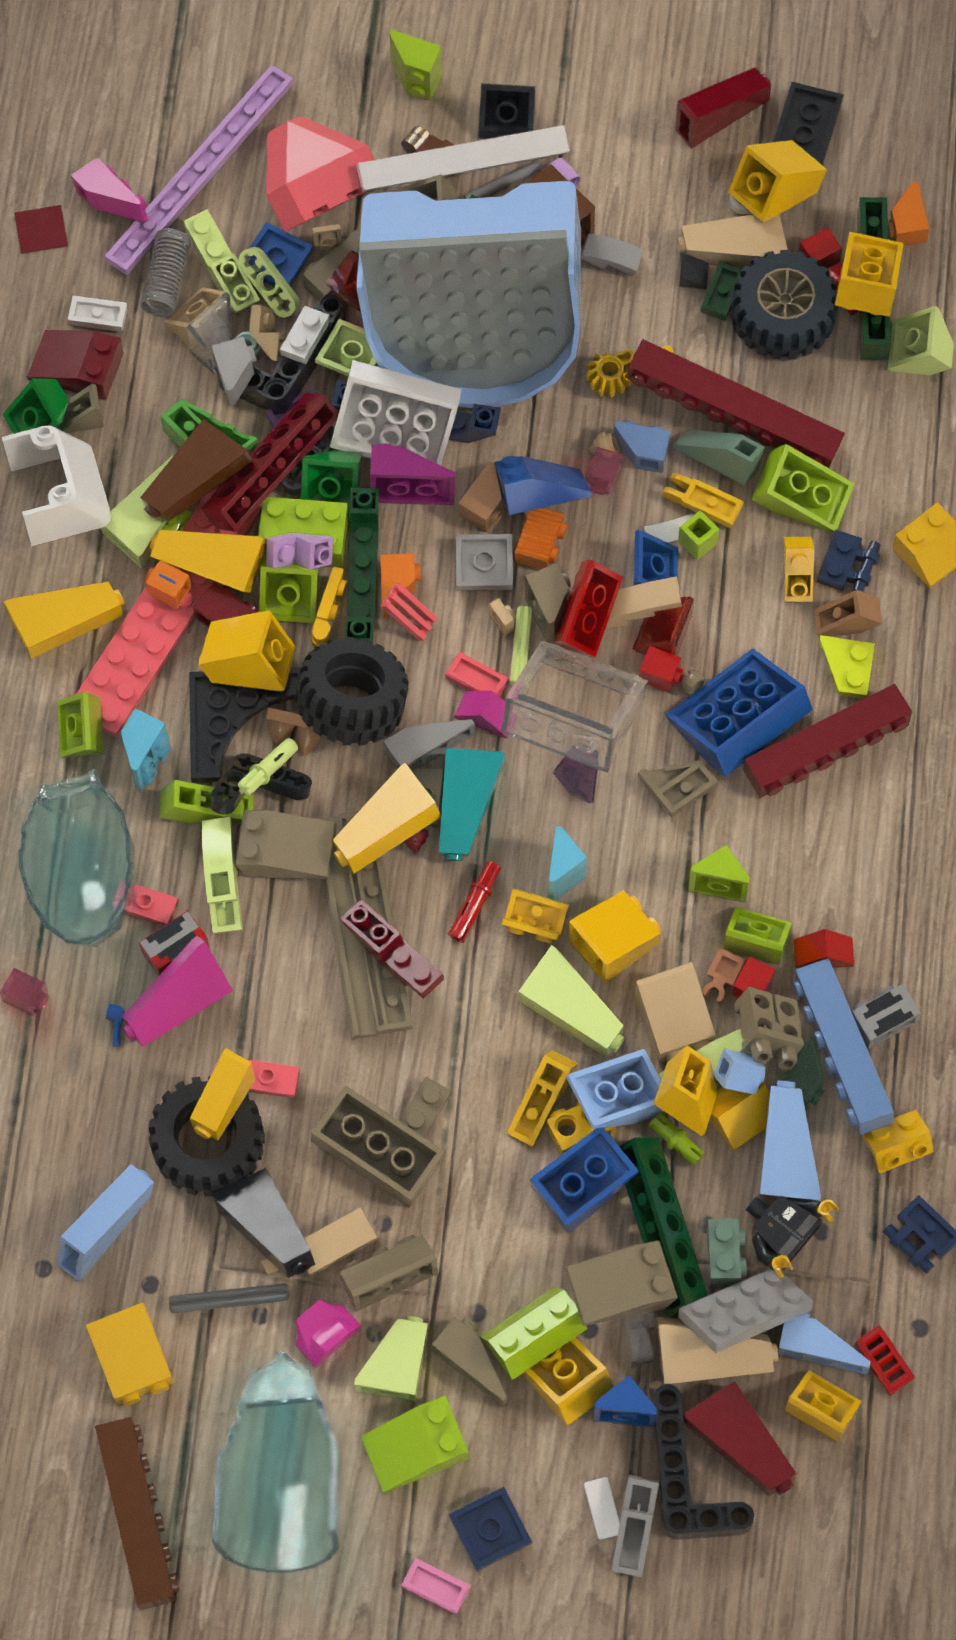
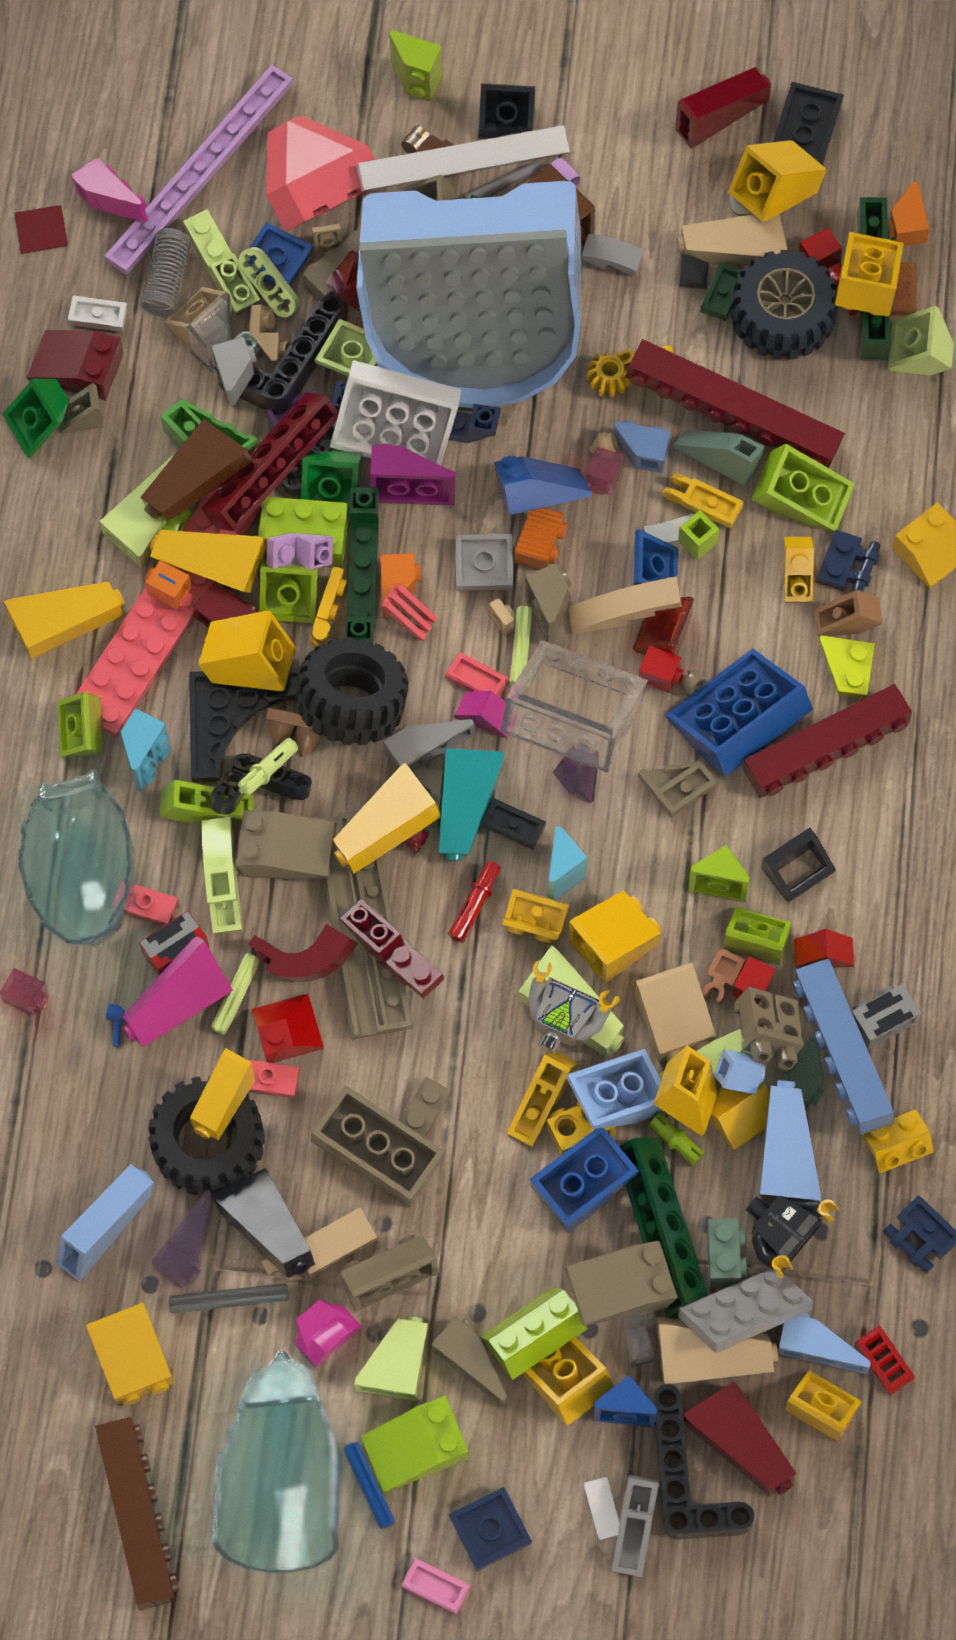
white windscreen [2,426,111,546] -> none
white plate [280,306,330,364] -> none
medium nougat slope [458,461,504,532] -> none
red slope [554,559,623,658] -> none
none -> clear purple slope [152,1190,214,1289]
none -> yellowish green axle [211,953,260,1035]
none -> dark red arch [248,924,358,982]
none -> red slope [252,993,324,1063]
none -> blue axle [343,1442,395,1529]
none -> black plate [481,798,546,850]
none -> light grey torso [528,960,620,1054]
none -> black tile [761,827,836,903]
none -> clear orange plate [890,262,917,316]

